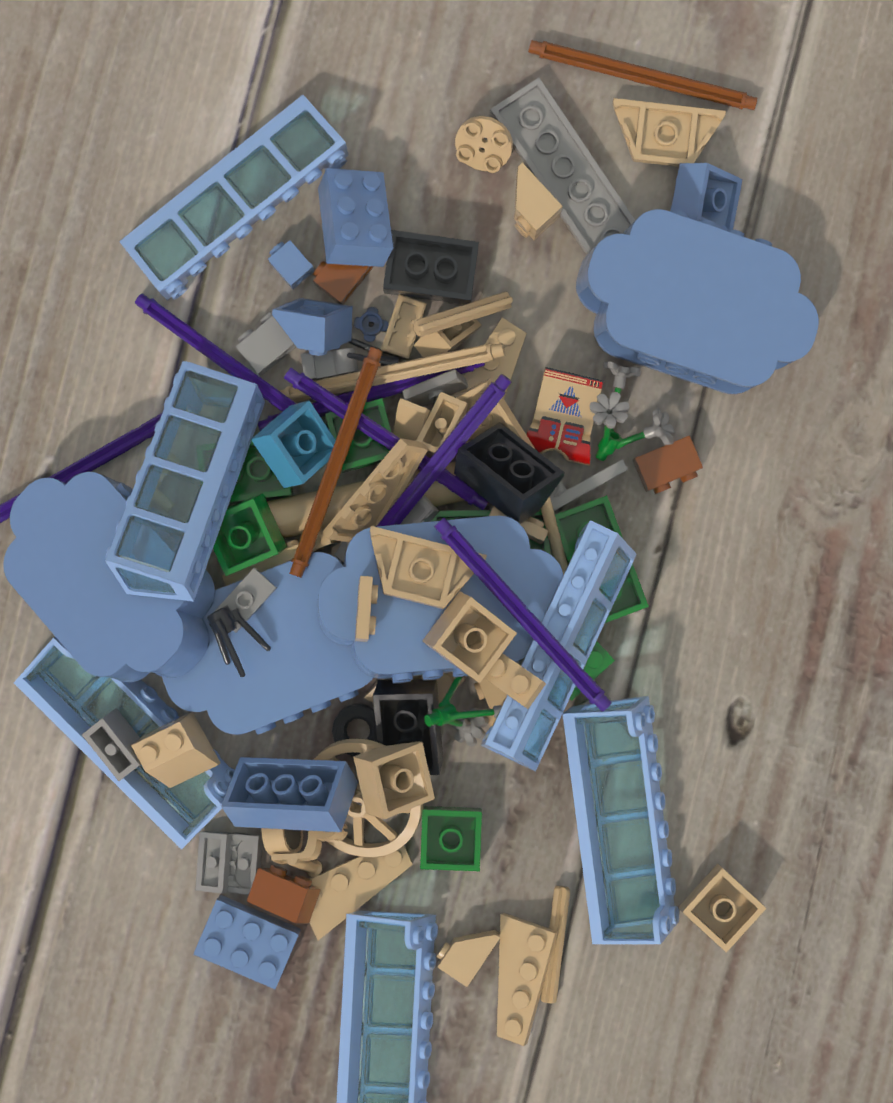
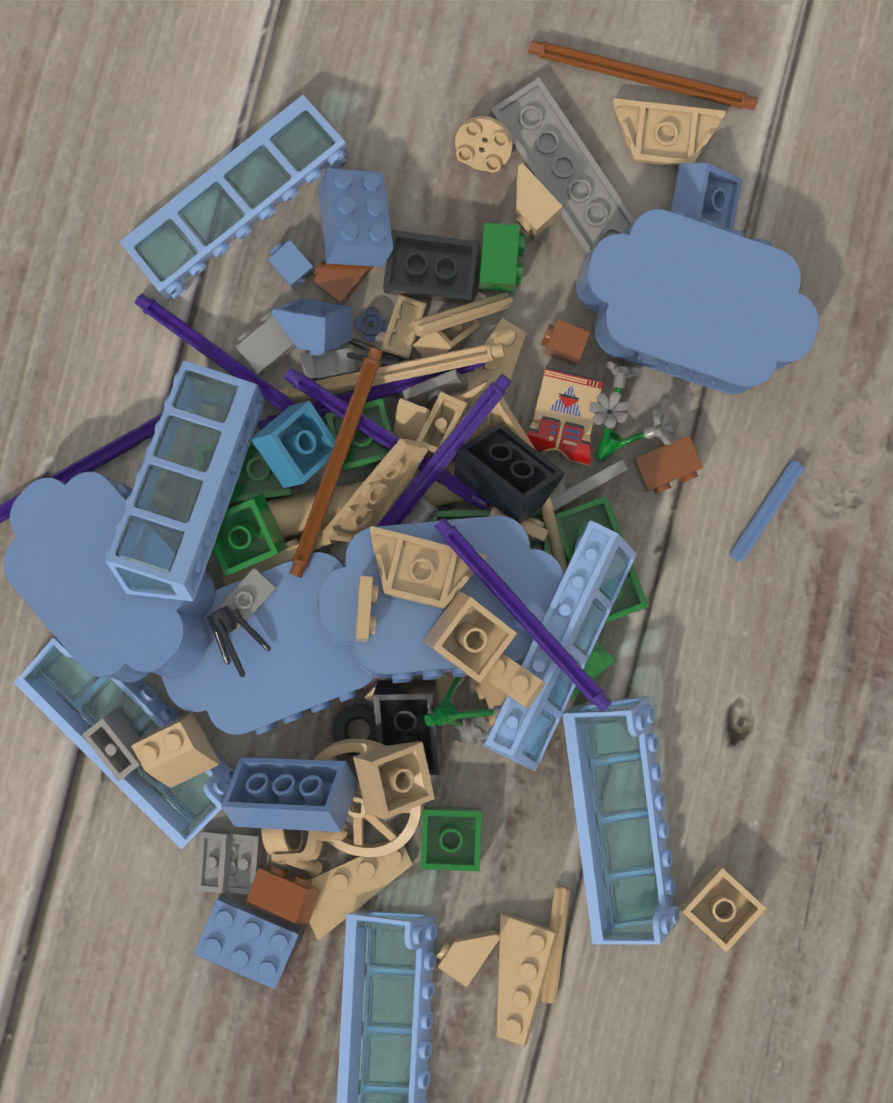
none -> green brick [479,222,525,293]
none -> dark orange brick [541,319,591,366]
none -> medium blue axle [729,460,805,562]

